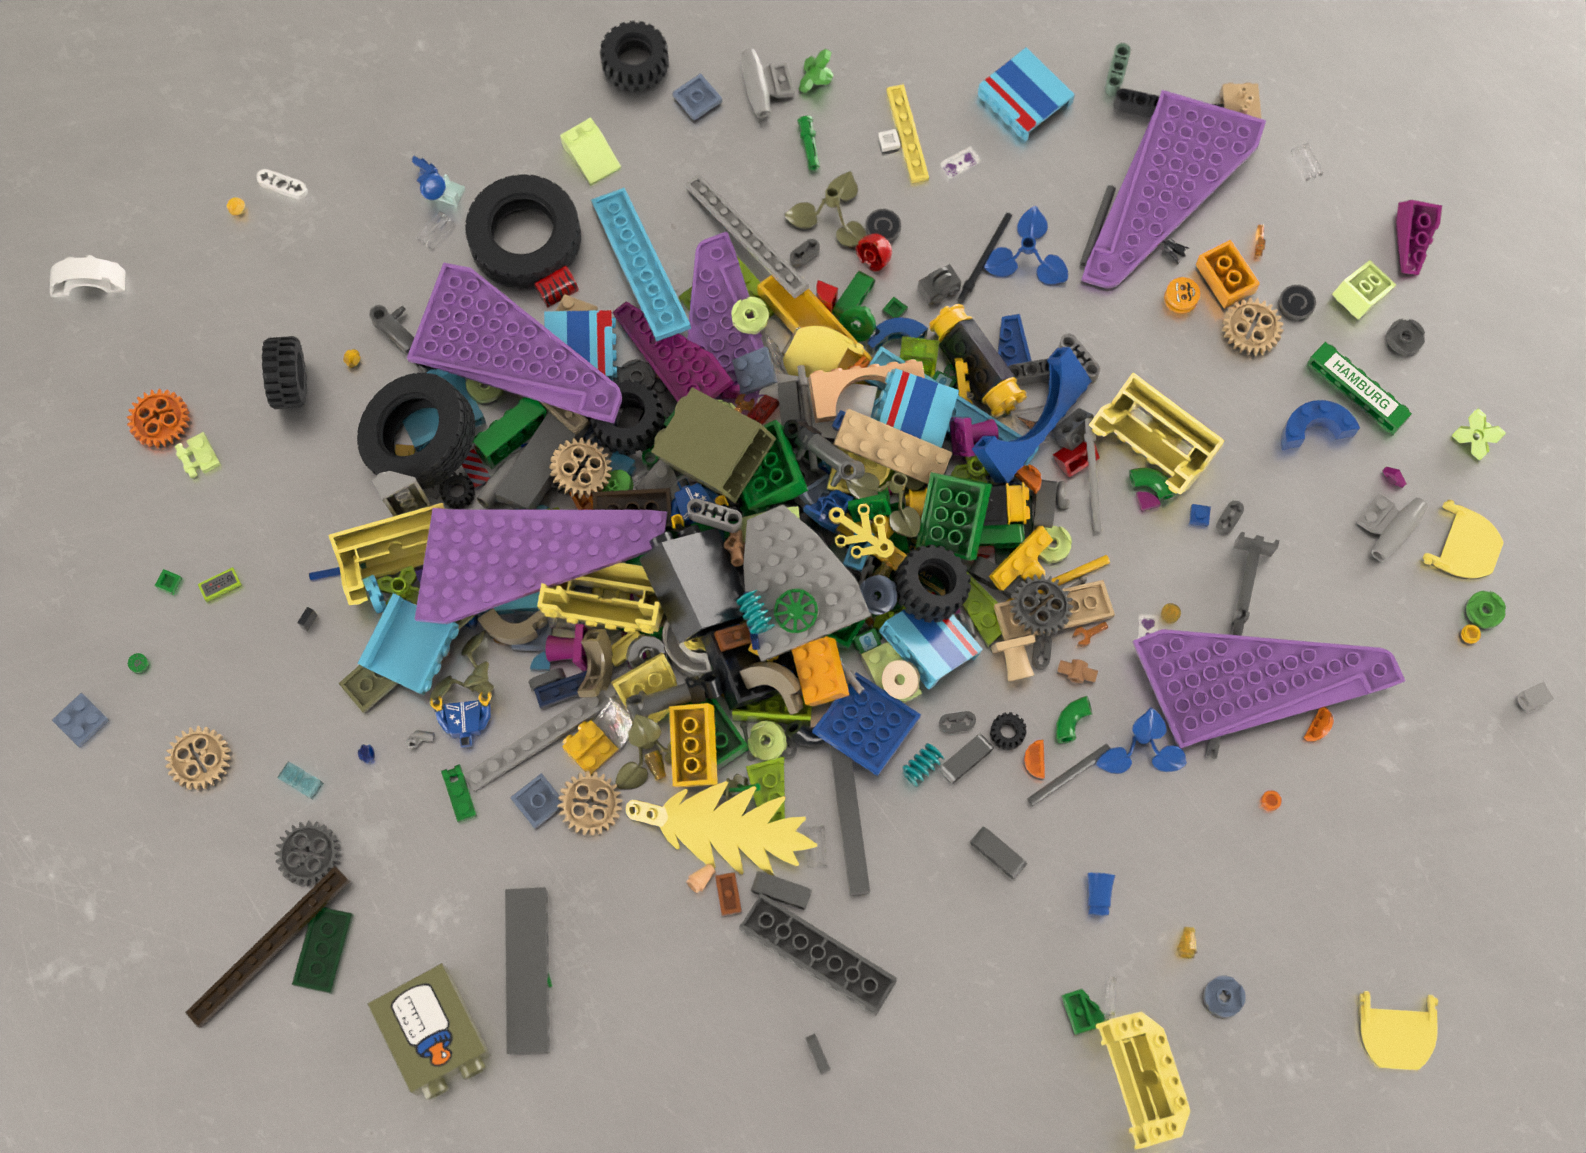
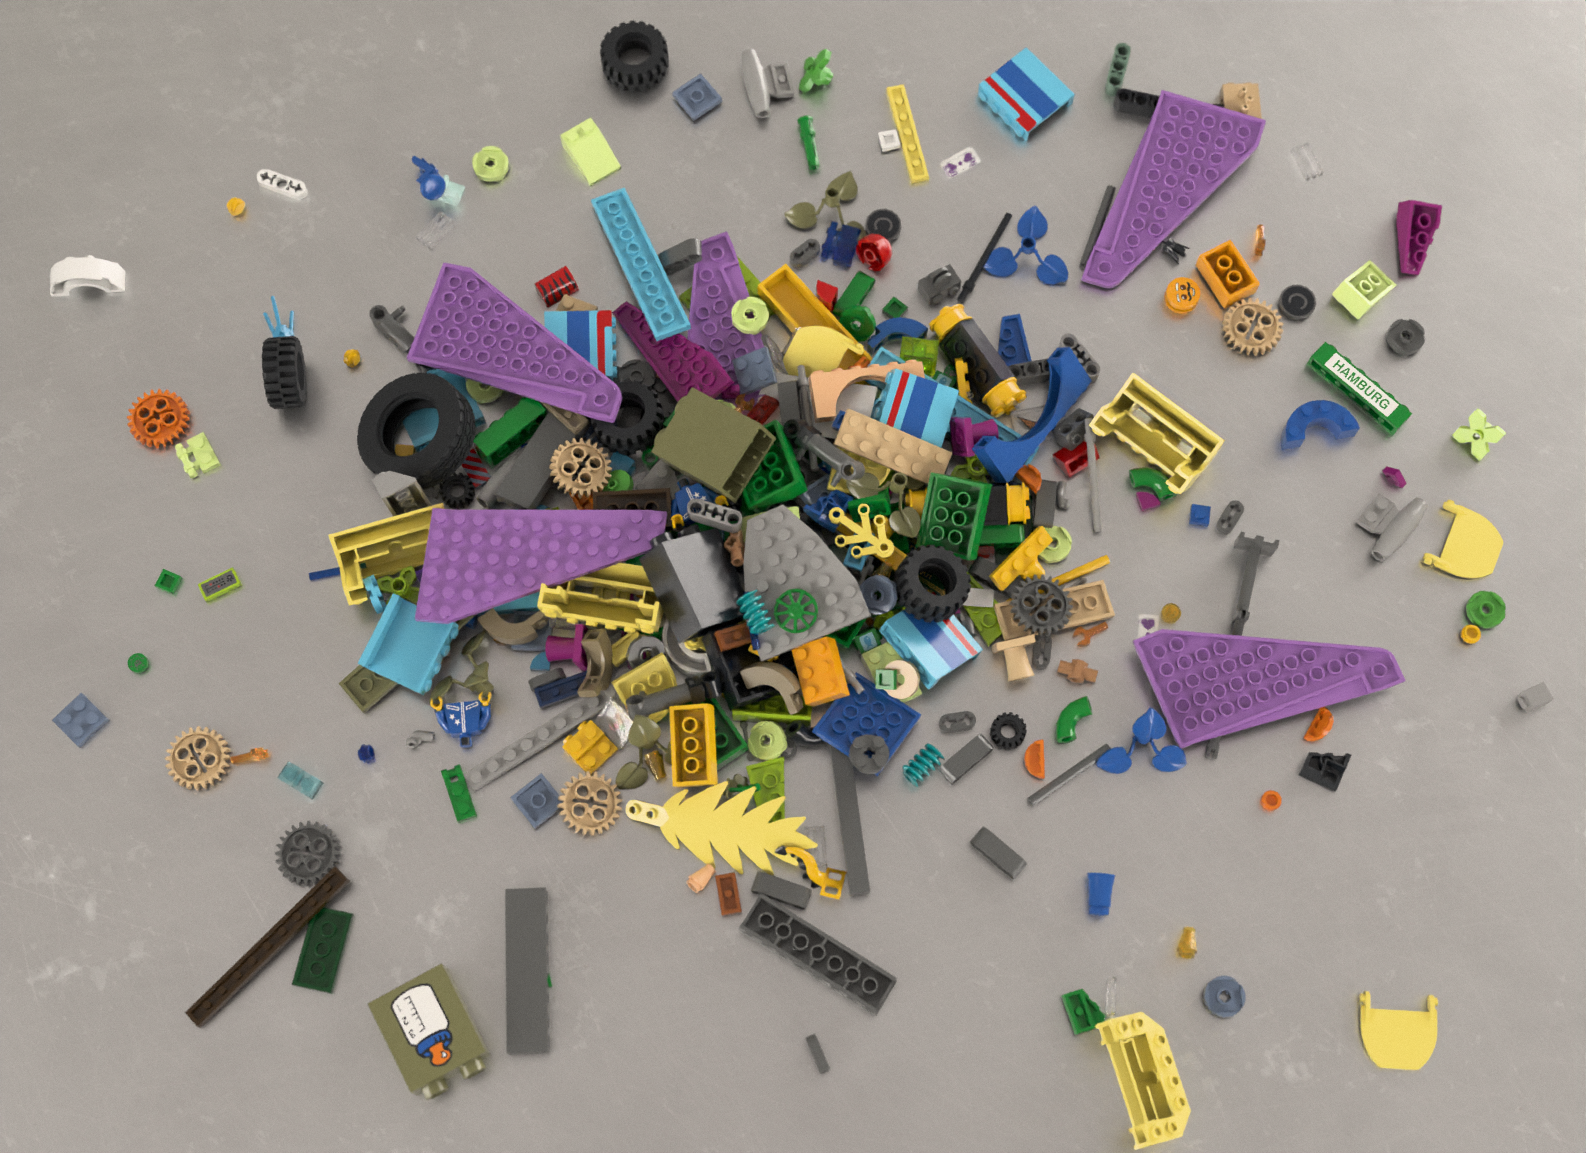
black tile [298,607,318,632] -> none
black tyre [465,174,581,289] -> none
light grey plate [685,174,809,298] -> none
none -> clear orange bar [231,748,269,764]
none -> dark azure plant [263,296,294,337]
none -> yellowish green plate [472,146,509,182]
none -> dark grey beam [658,238,702,276]
none -> yellow piece [775,845,846,899]
none -> clear blue plate [821,221,861,265]
none -> dark grey plate [849,734,889,774]
none -> tile [876,669,897,690]
none -> white sticker [963,588,994,607]
none -> black slope [1299,752,1351,791]

